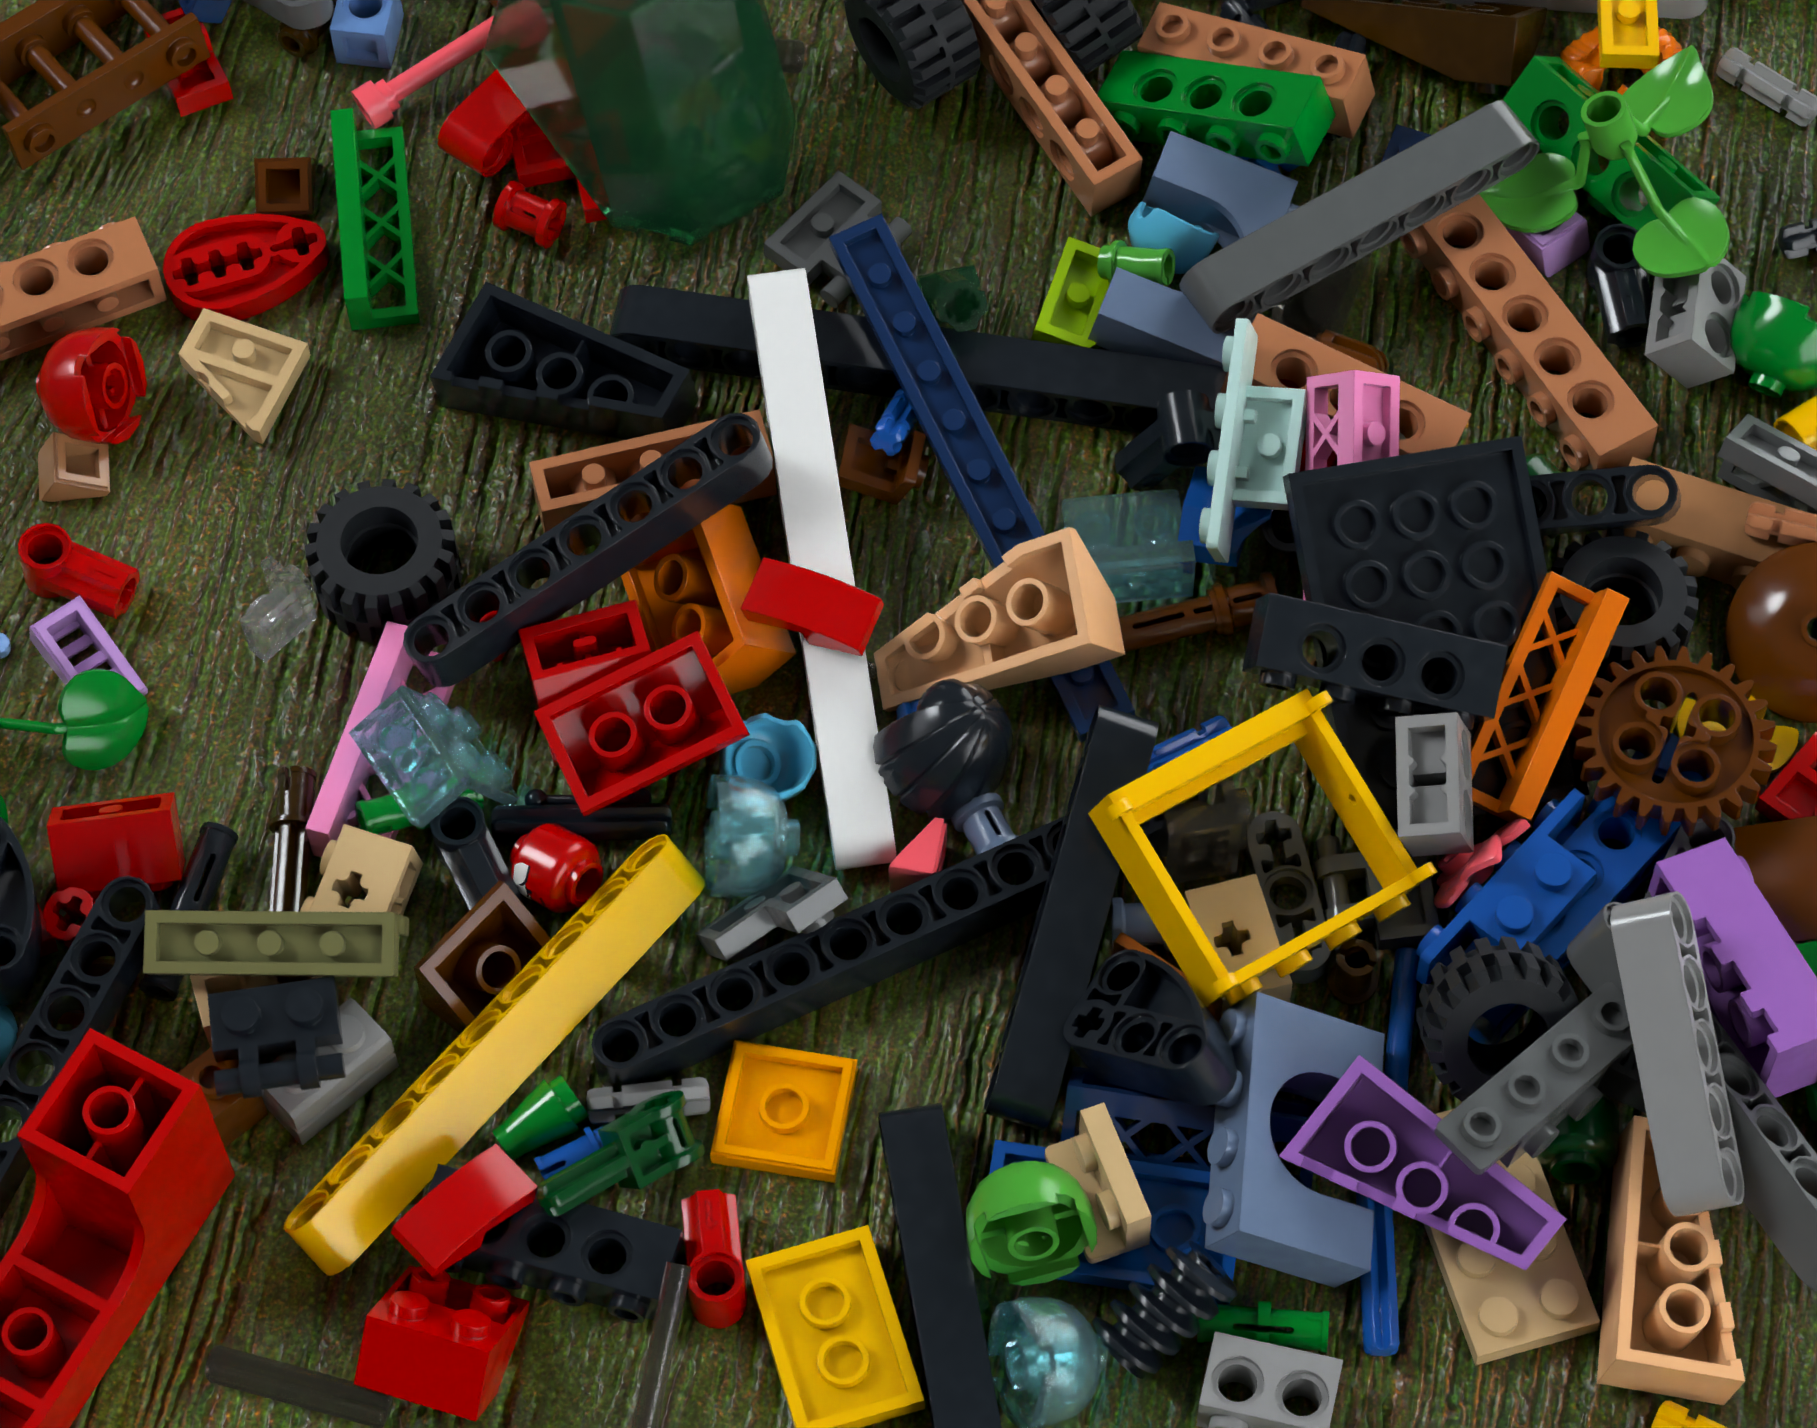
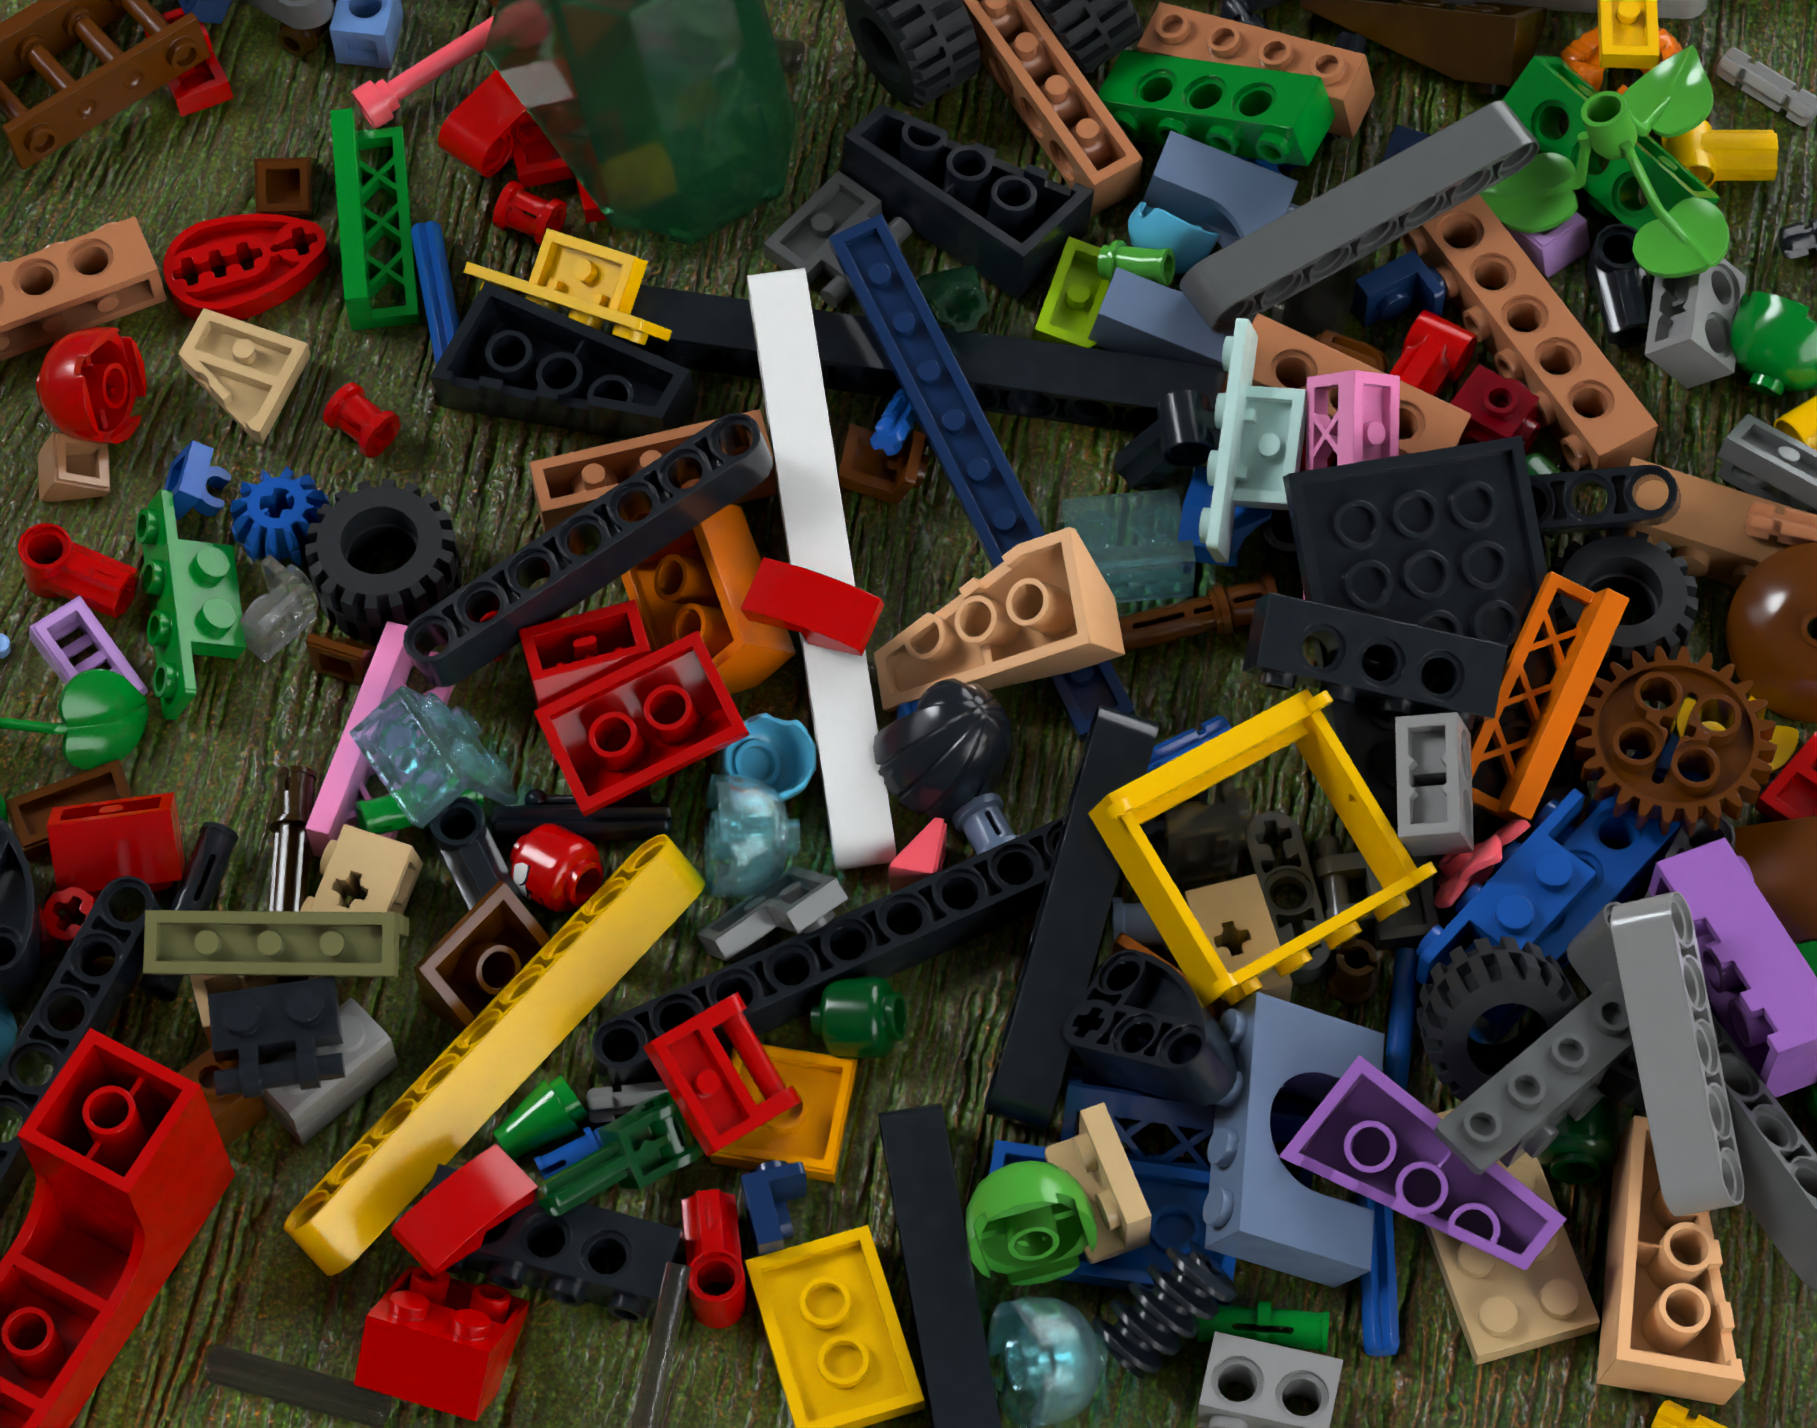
none -> reddish brown tile [5,759,133,860]
none -> green bracket [135,489,246,720]
none -> blue tile [164,440,232,520]
none -> blue gear [230,466,329,570]
none -> reddish brown slope [306,632,377,686]
none -> red bush [323,382,401,458]
none -> blue axle [411,221,460,365]
none -> yellow bracket [463,228,672,346]
none -> red plate [643,992,802,1157]
none -> dark blue bracket [741,1160,807,1257]
none -> dark green head [810,976,907,1059]
none -> black wedge [841,104,1094,300]
none -> dark blue bracket [1351,250,1447,328]
none -> red piece [1389,309,1478,397]
none -> dark red brick [1450,364,1541,453]
none -> yellow piece [1662,120,1779,187]

